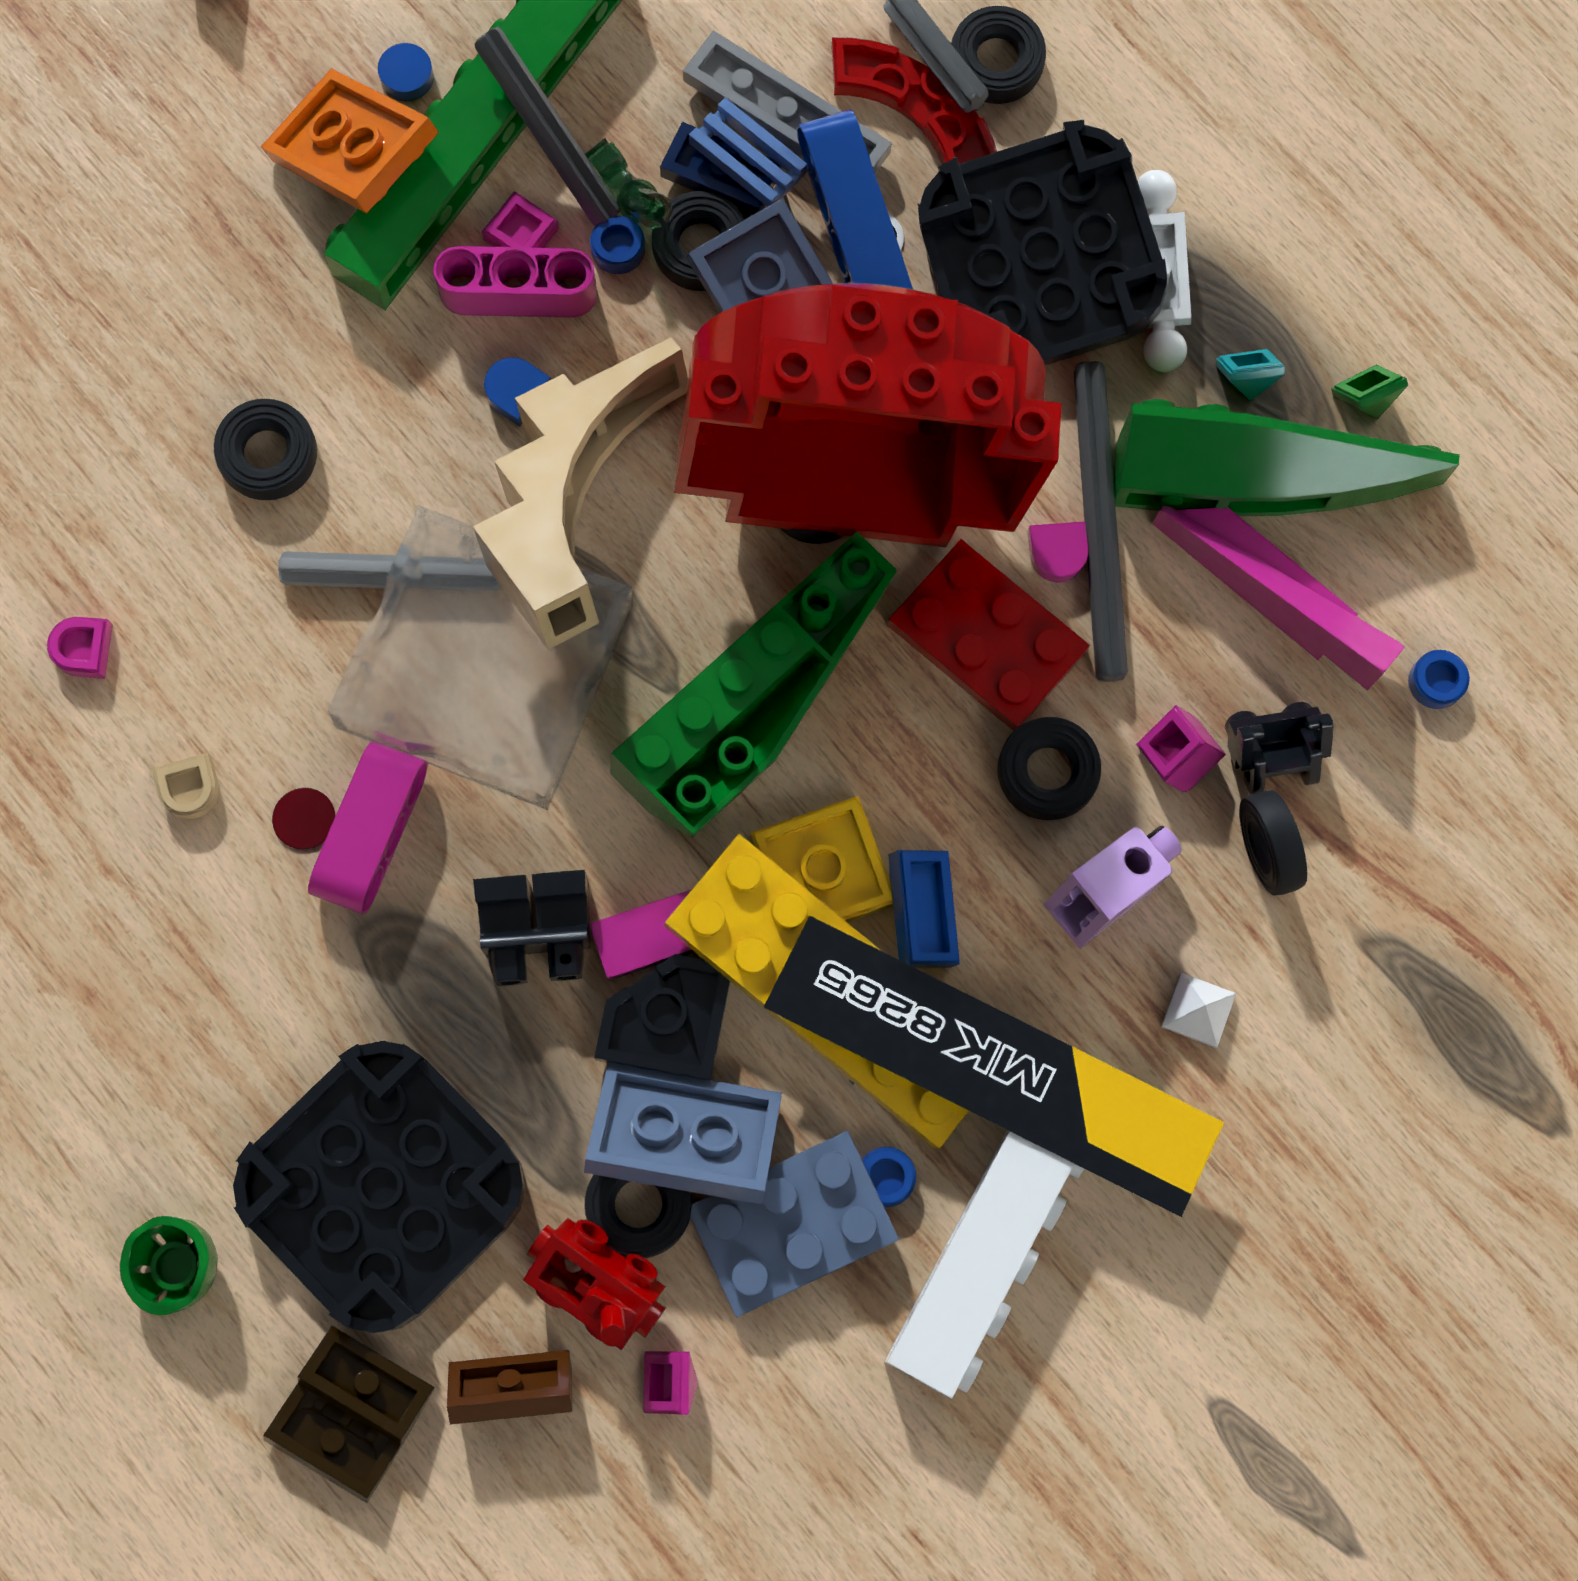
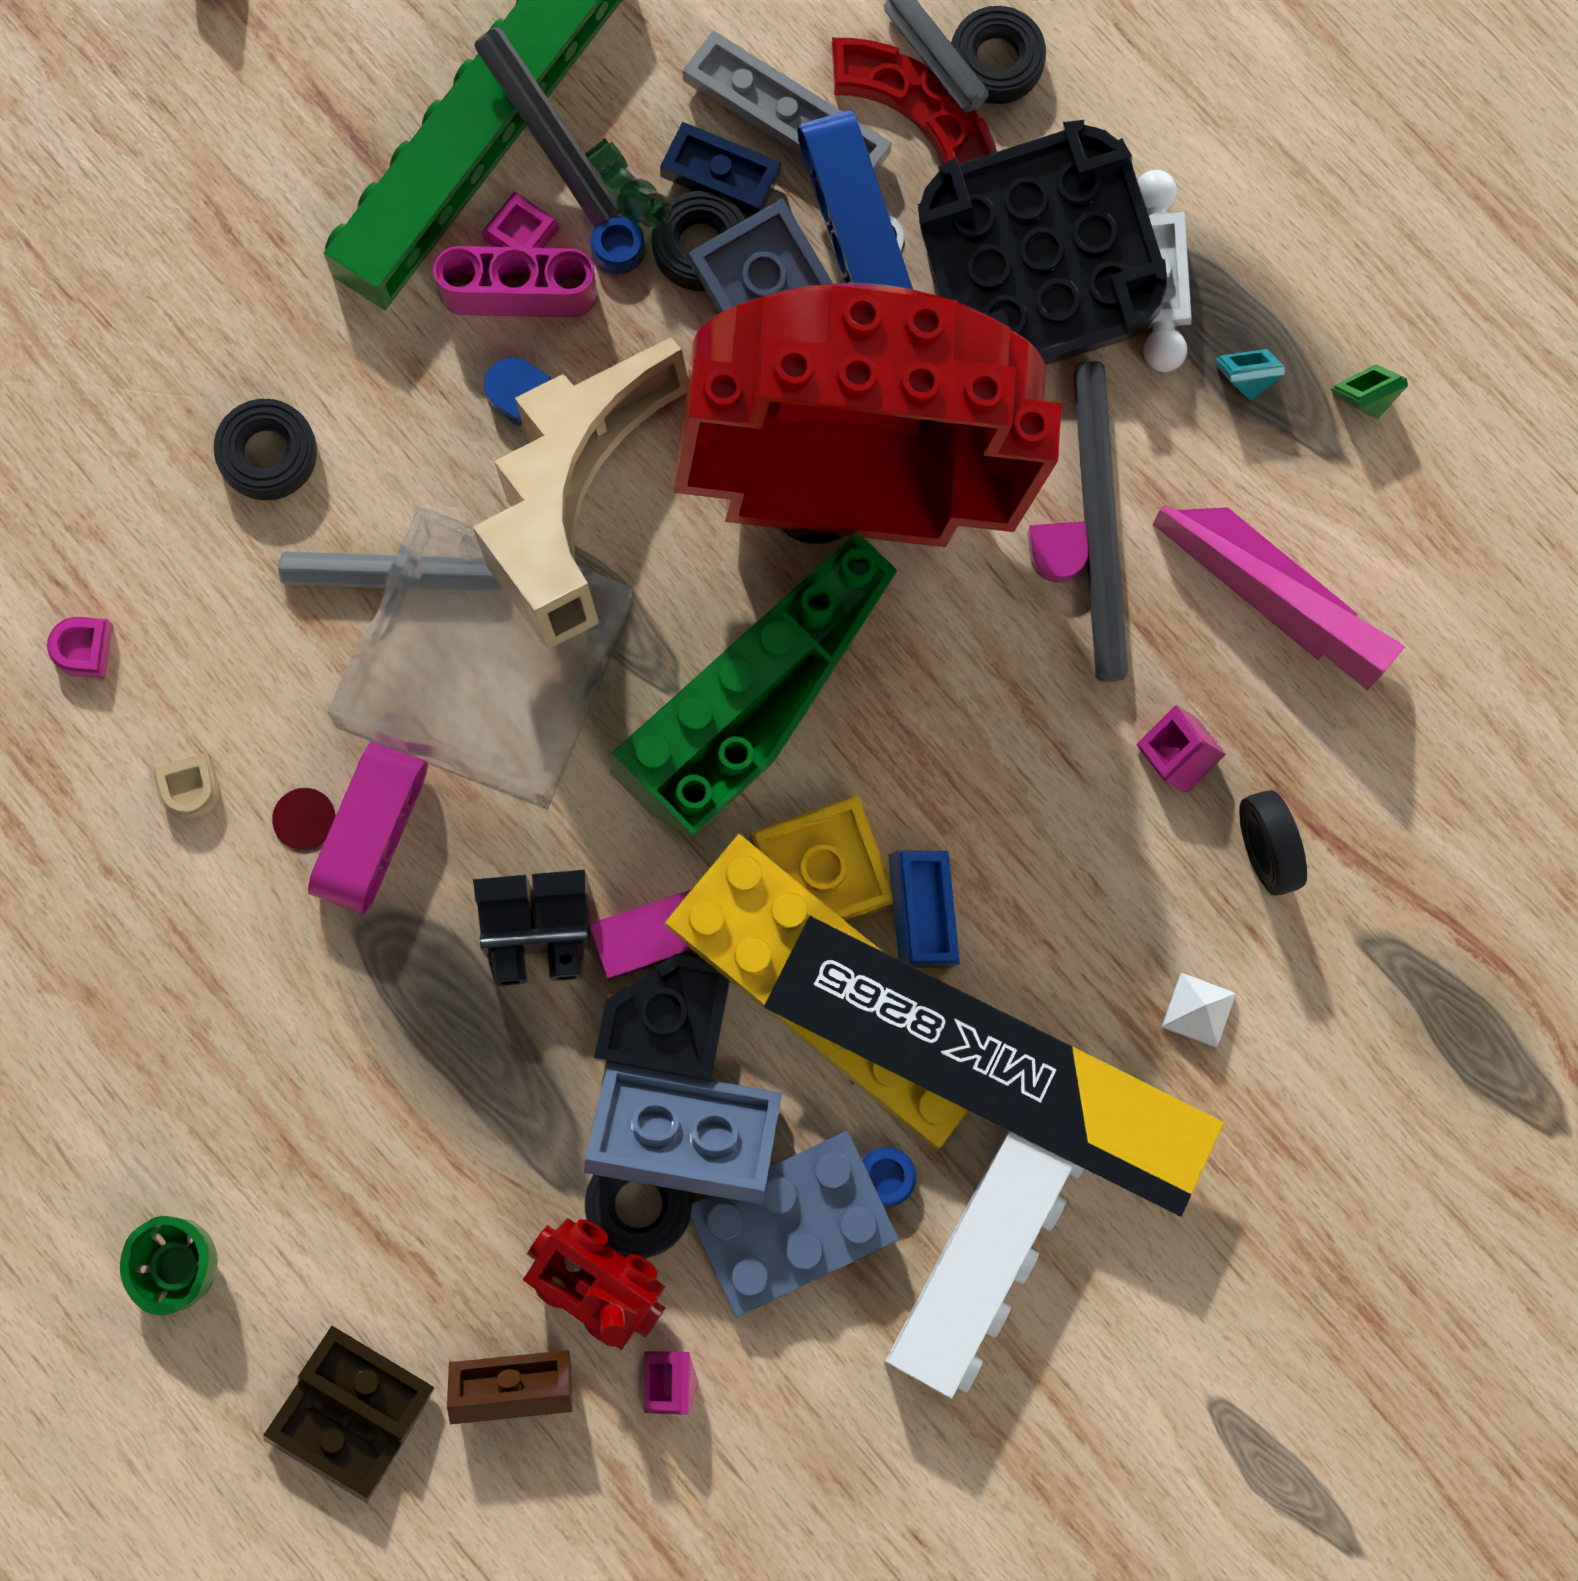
black tile [233,1041,526,1333] -> none
orange plate [261,68,439,214] -> none
blue tile [378,43,434,101] -> none
medium blue tile [689,97,807,207] -> none
red plate [887,539,1090,731] -> none
black tyre [997,717,1101,820] -> none
lavender torso [1043,826,1182,949] -> none
green wedge [1114,399,1460,516] -> none
black piece [1225,702,1334,794] -> none
blue tile [1408,650,1470,709] -> none

